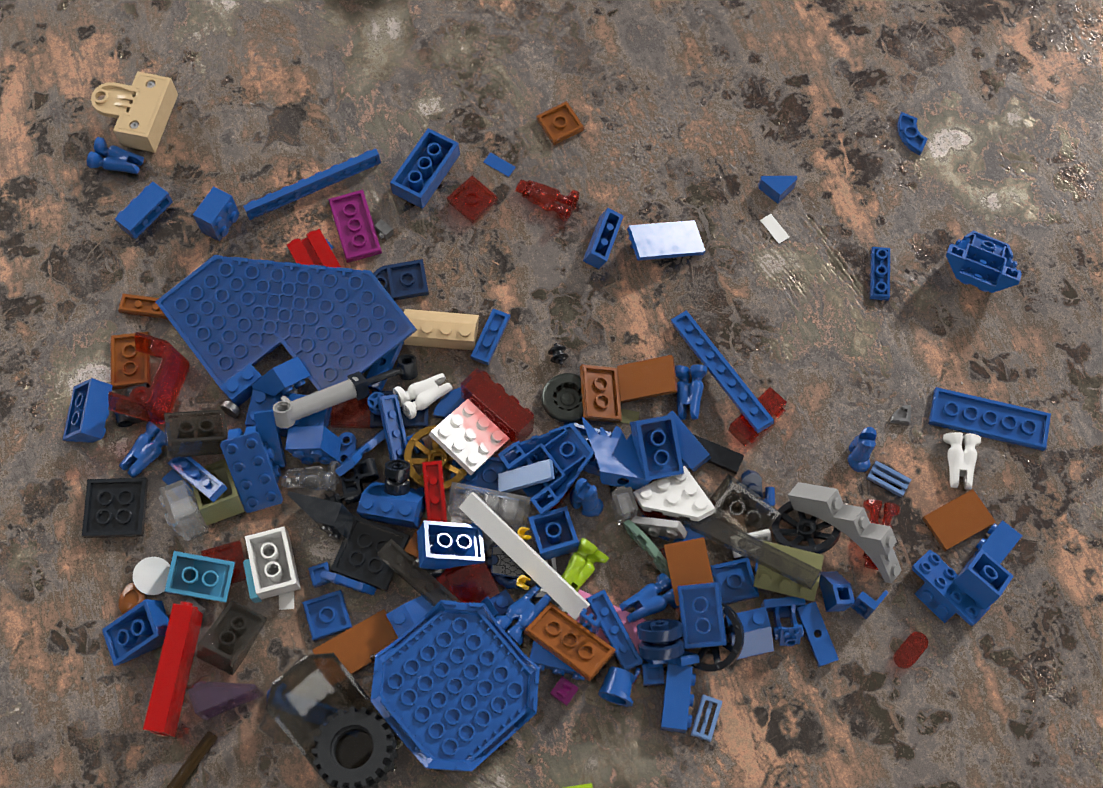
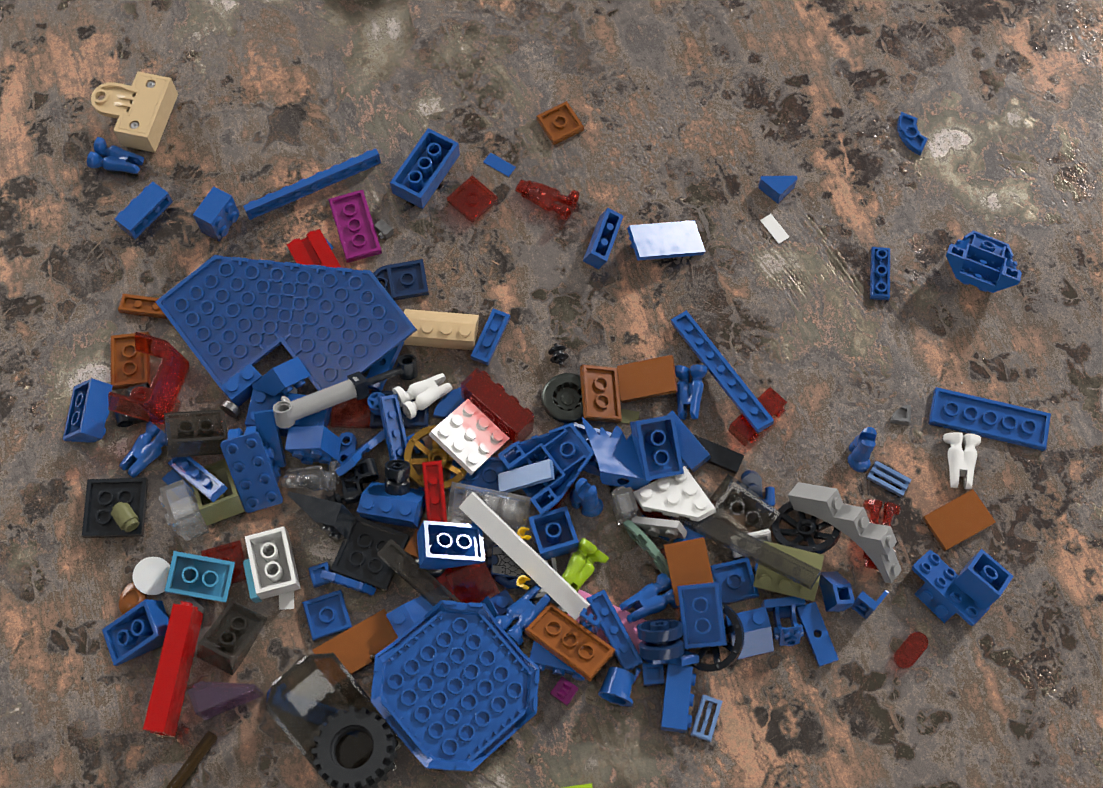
blue brick [974,520,1023,564] -> none
none -> olive brick [111,502,140,532]

